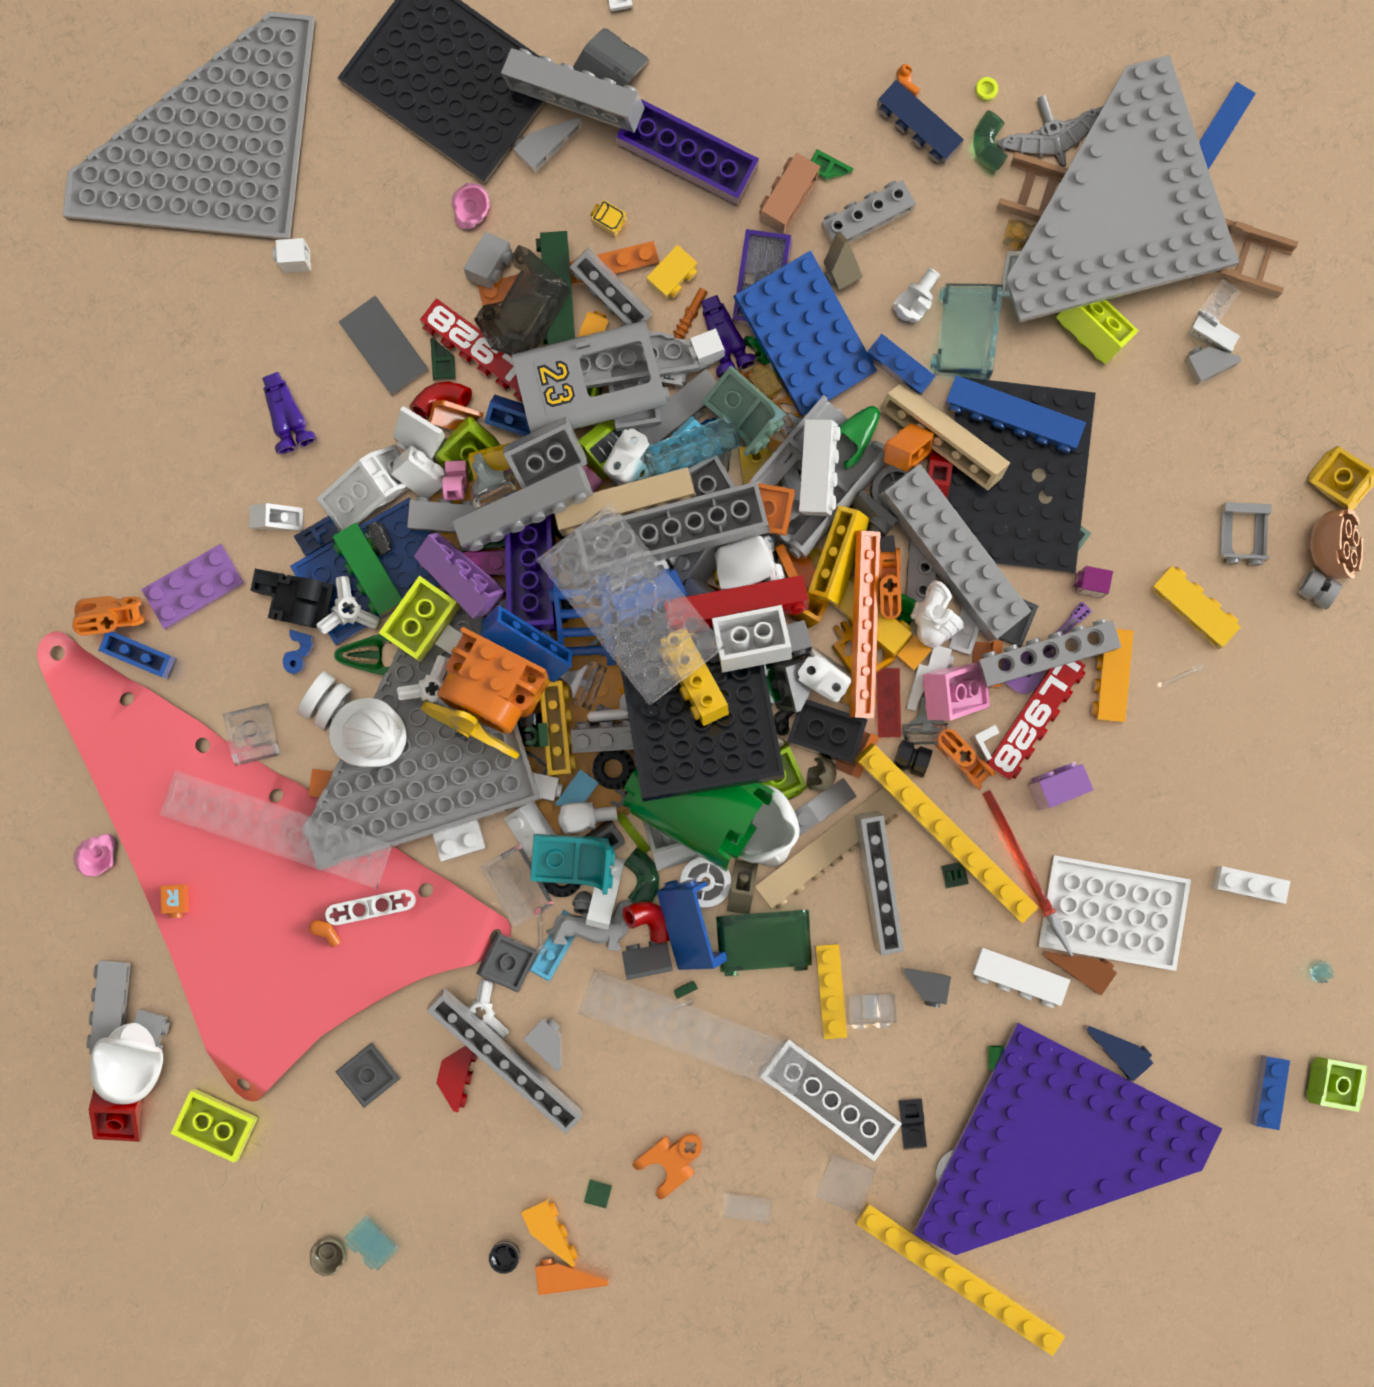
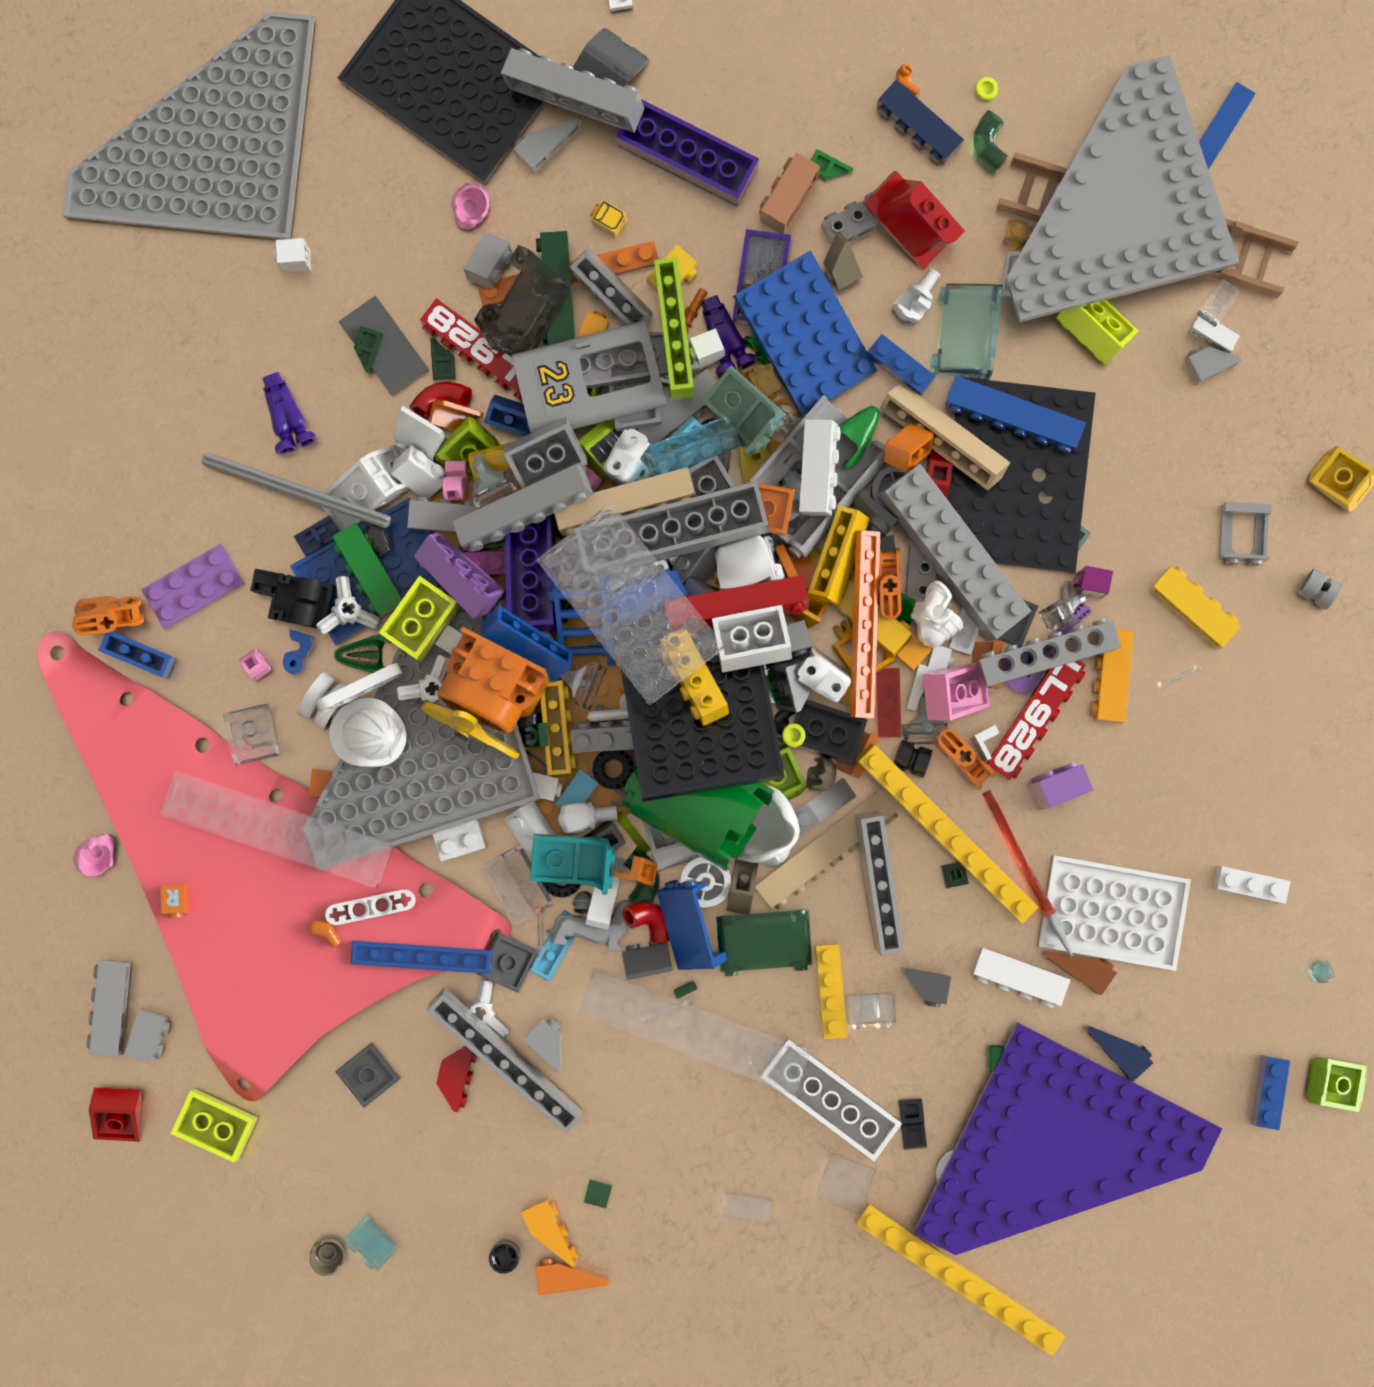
white piece [90,1023,163,1104] -> none
white slope [249,503,303,531] -> none
orange piece [632,1133,702,1200] -> none
light grey bar [997,95,1104,166] -> none
nougat cylinder [1309,509,1363,579] -> none
none -> light grey axle [202,453,391,528]
none -> bright pink leg [239,649,272,681]
none -> white beam [316,663,403,713]
none -> blue tile [350,941,493,974]
none -> dark green tile [354,326,383,374]
none -> orange panel [613,856,658,886]
none -> lime brick [654,257,694,400]
none -> neon yellow tile [782,724,805,748]
none -> red windscreen [862,171,965,269]
none -> clear piece [1039,581,1086,632]

